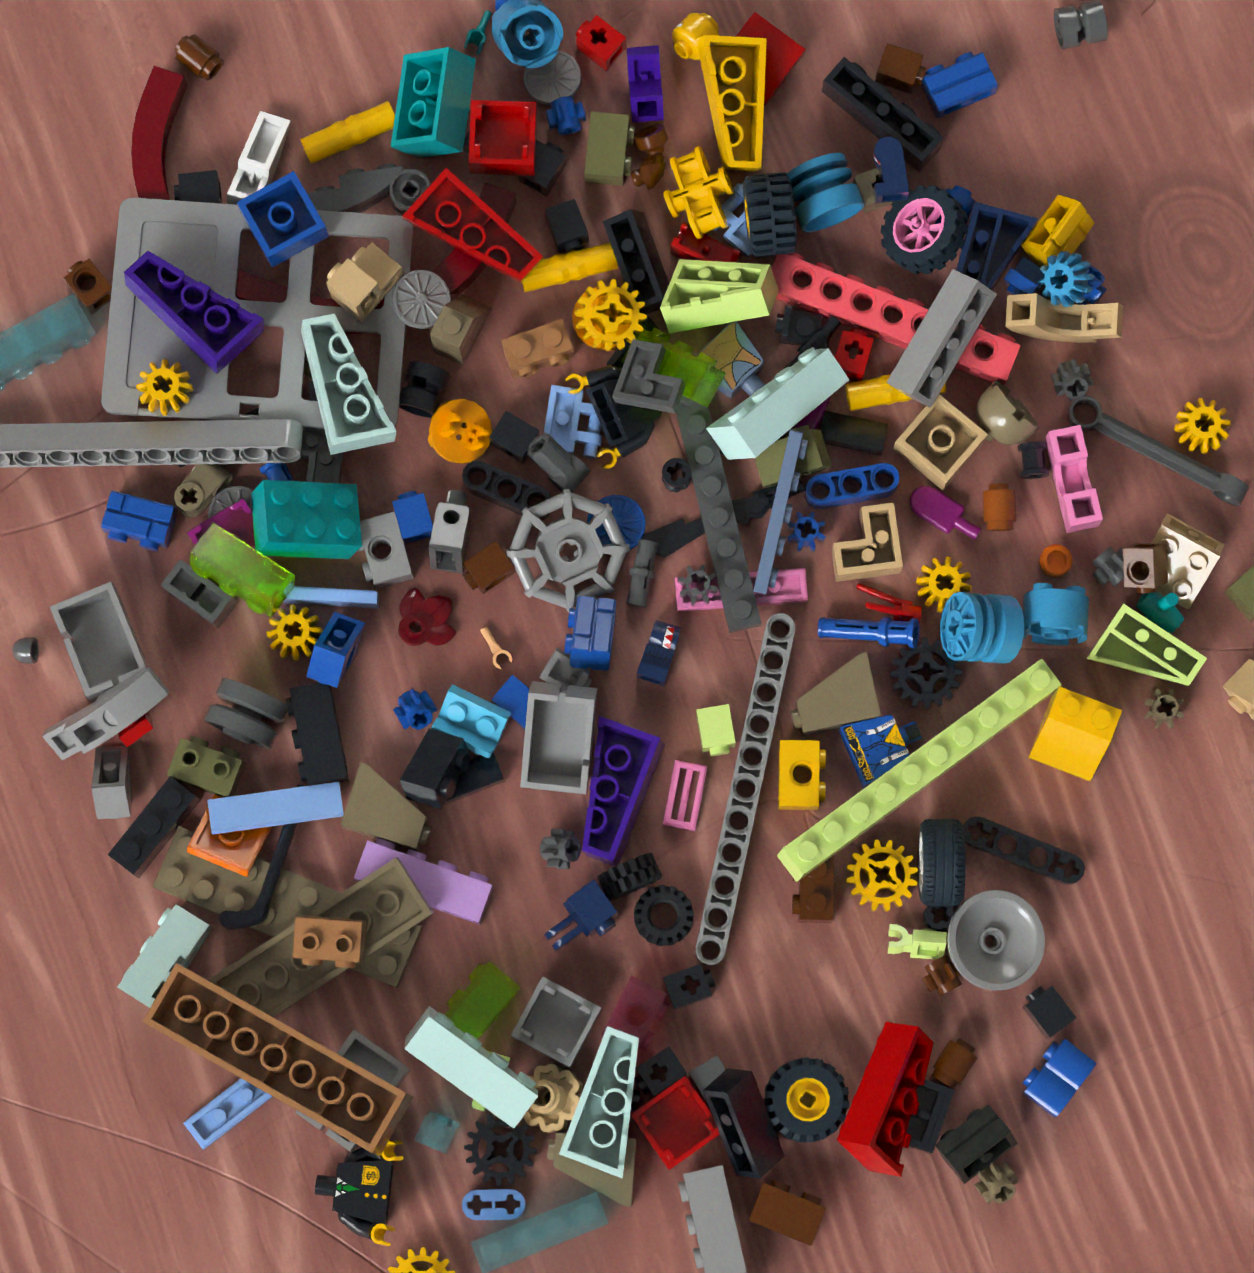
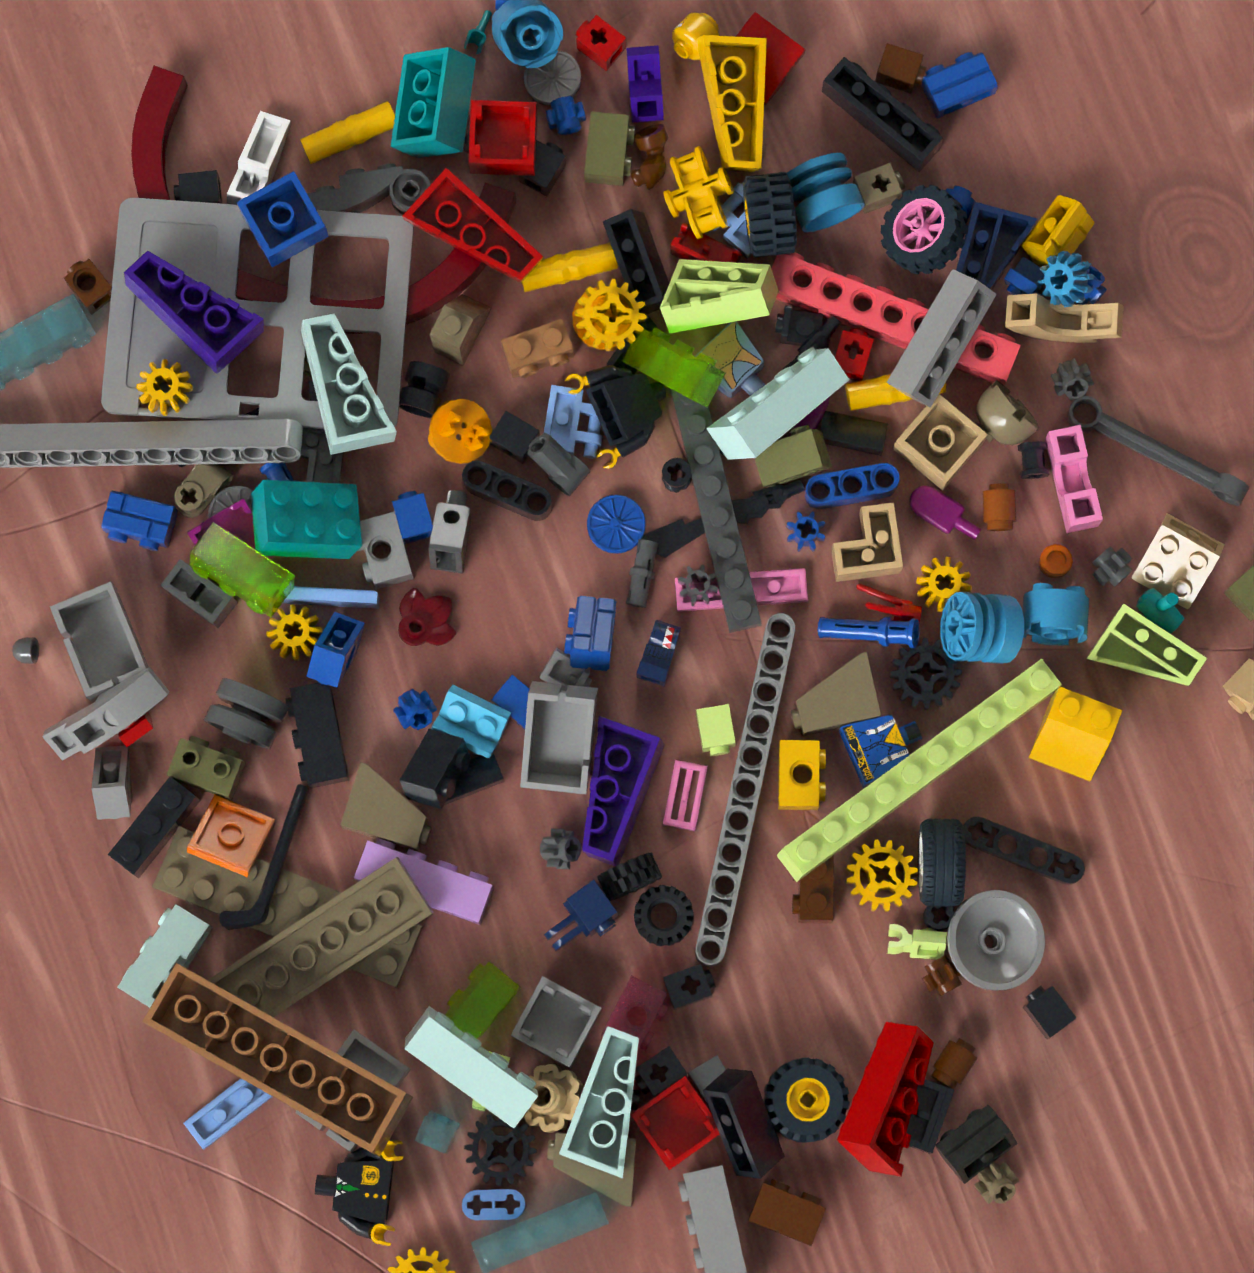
reddish brown brick [175,34,224,81] -> none
light blue tile [207,782,344,835] -> none
medium nougat brick [293,915,367,968] -> none
tan brick [326,242,404,323] -> none
light grey wheel [392,270,451,329] -> none
reddish brown brick [462,541,515,594] -> none
light nougat hand [480,627,512,669] -> none
light grey plate [506,489,630,611] -> none
black brick [545,198,589,253] -> none
dark grey plate [612,339,686,414] -> none
sand blue plate [753,429,808,594] -> none
dark blue leg [873,137,909,204] -> none
blue brick [1022,1039,1097,1118] -> none
dark grey wheel [1054,0,1108,49] -> none
reddish brown brick [1123,543,1168,593] -> none
dark tan gear [1144,689,1184,729] -> none
yellow gear [1174,398,1231,454] -> none

